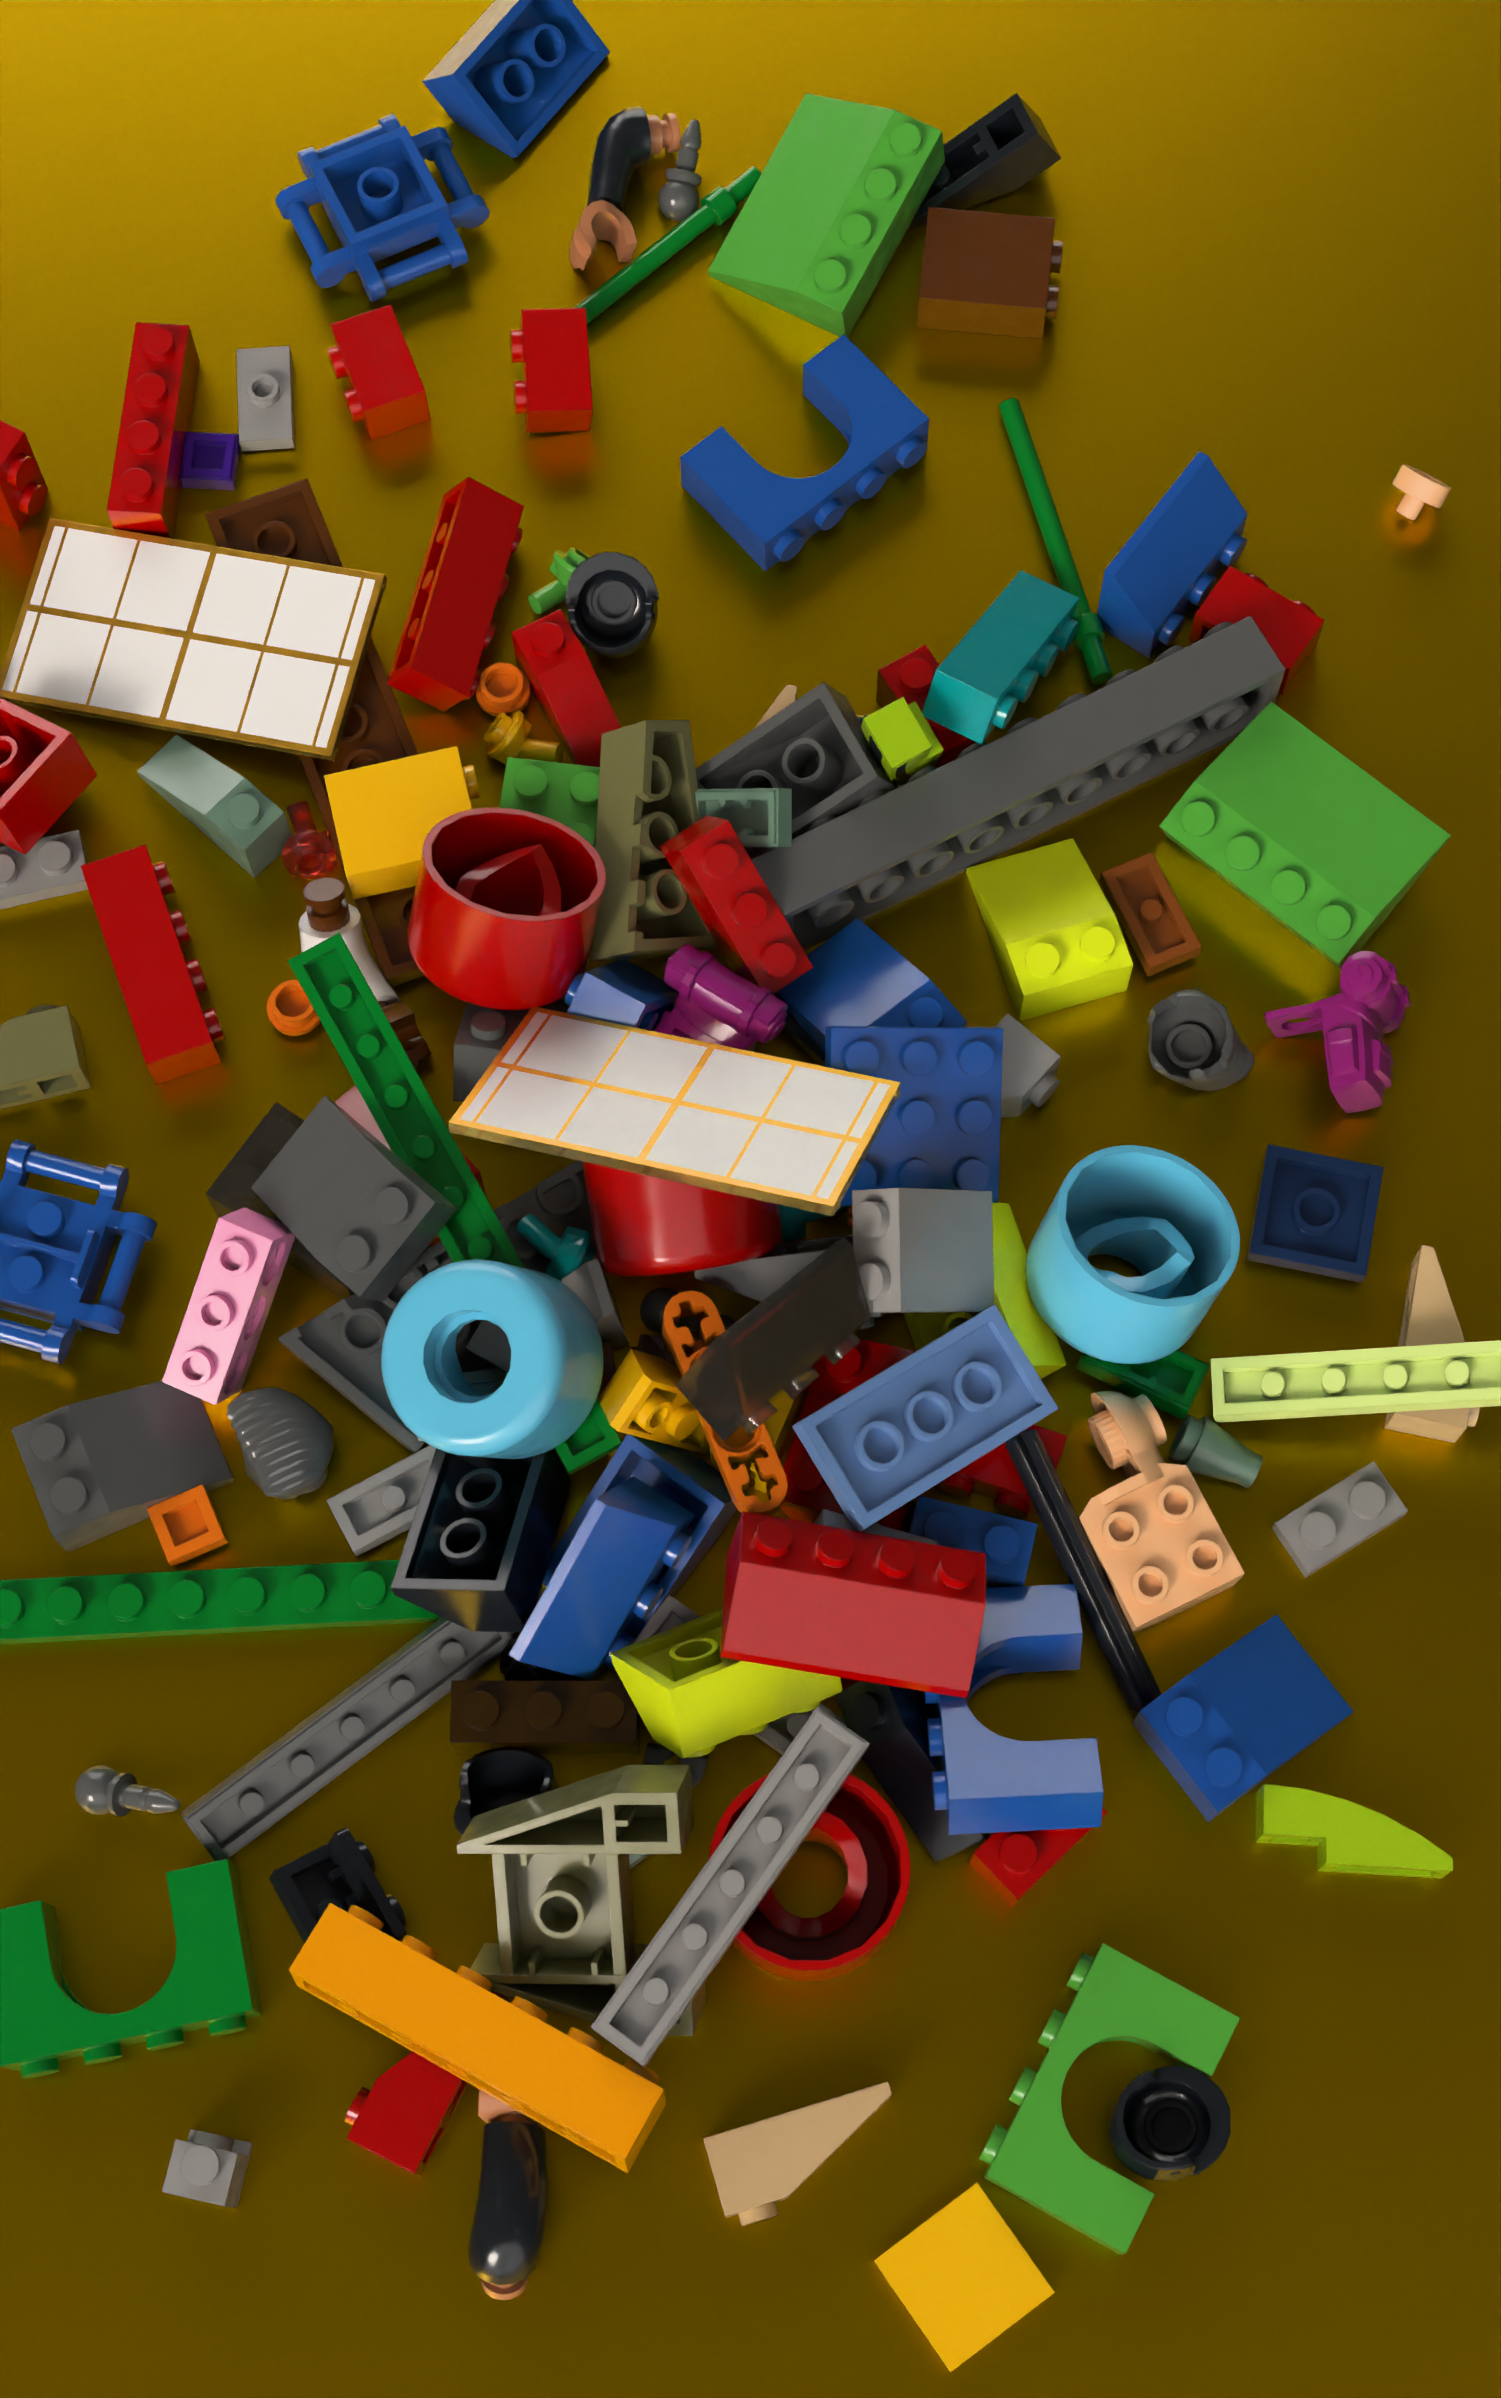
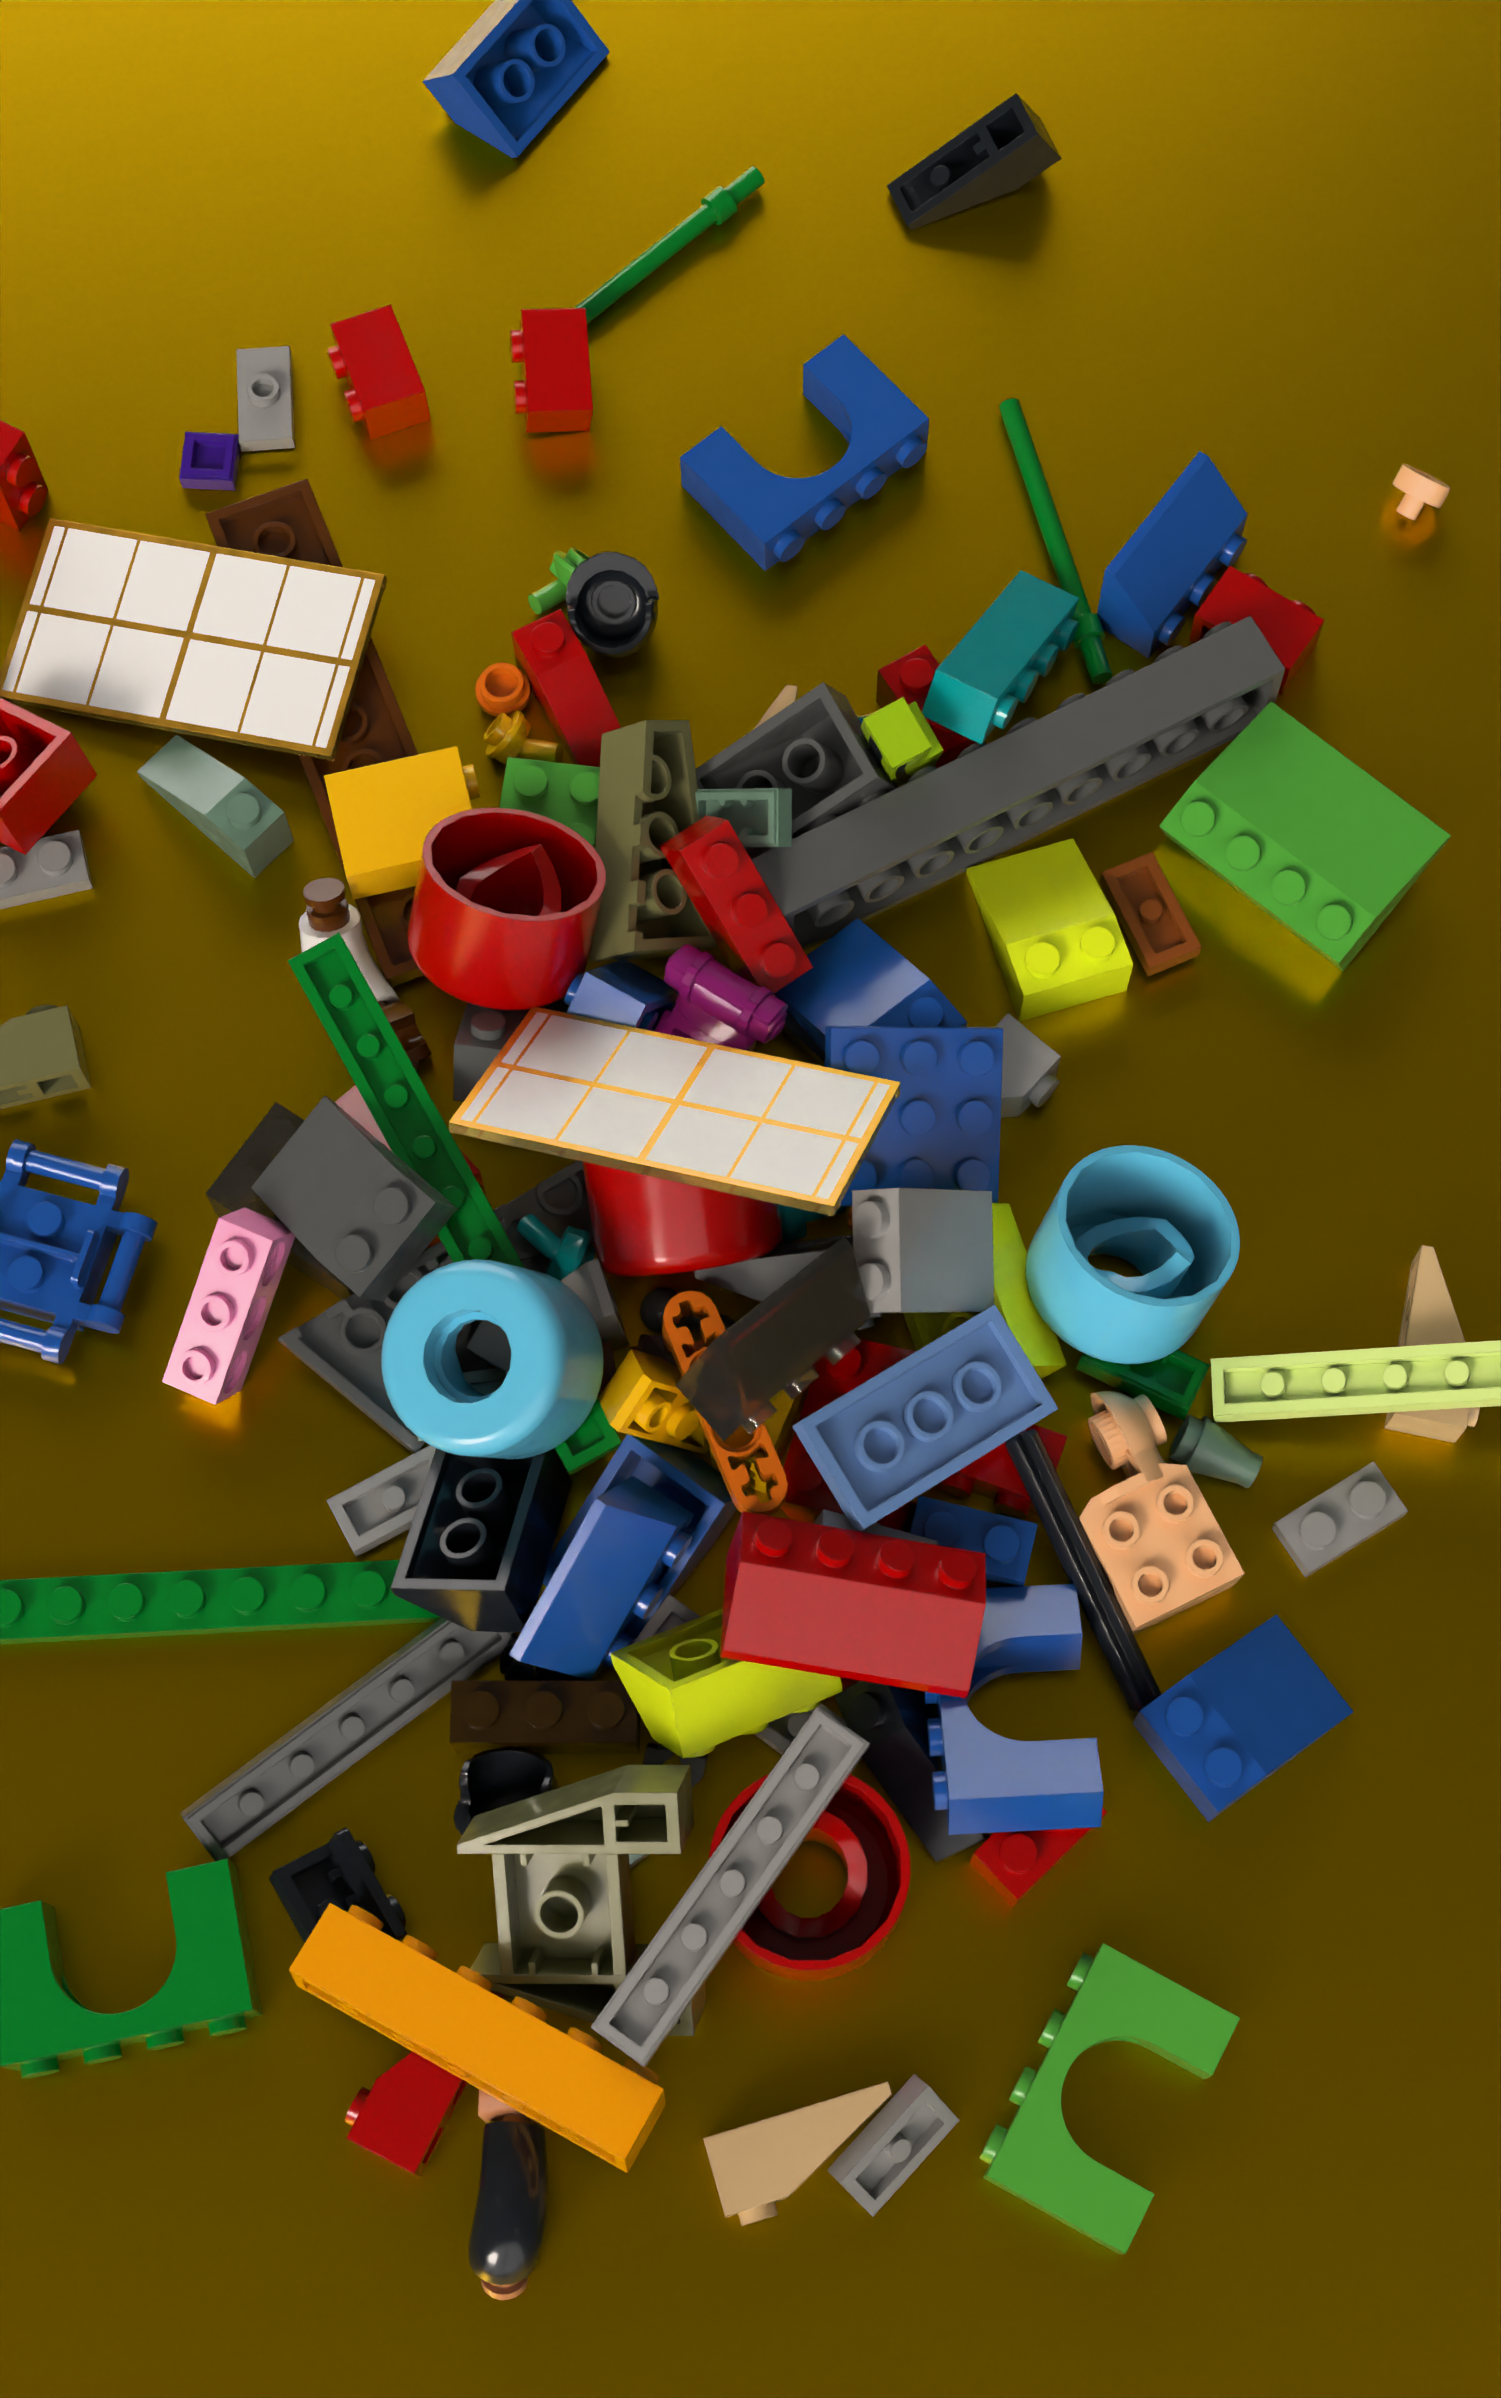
dark grey slope [11,1381,235,1552] -> none
dark grey bar [75,1765,180,1817] -> none
red brick [81,844,225,1085] -> none
red brick [107,322,200,539] -> none
orange plate [146,1484,228,1567] -> none
light grey brick [162,2129,253,2208] -> none
dark grey hair [227,1388,334,1499] -> none
orange plate [267,980,321,1036] -> none
blue brick [276,113,490,302] -> none
clear red plate [281,801,338,880] -> none
red brick [387,477,524,712] -> none
piece [569,106,680,270] -> none
dark grey bar [658,119,702,221] -> none
bright green slope [708,93,945,338] -> none
yellow tile [873,2183,1055,2372] -> none
reddish brown brick [917,207,1063,339] -> none
black helmet [1109,2065,1231,2182] -> none
dark grey hair [1147,988,1254,1091] -> none
dark blue plate [1246,1144,1384,1283] -> none
lime slope [1255,1784,1453,1879] -> none
magenta piece [1264,951,1411,1113] -> none
none -> light grey plate [827,2074,960,2217]

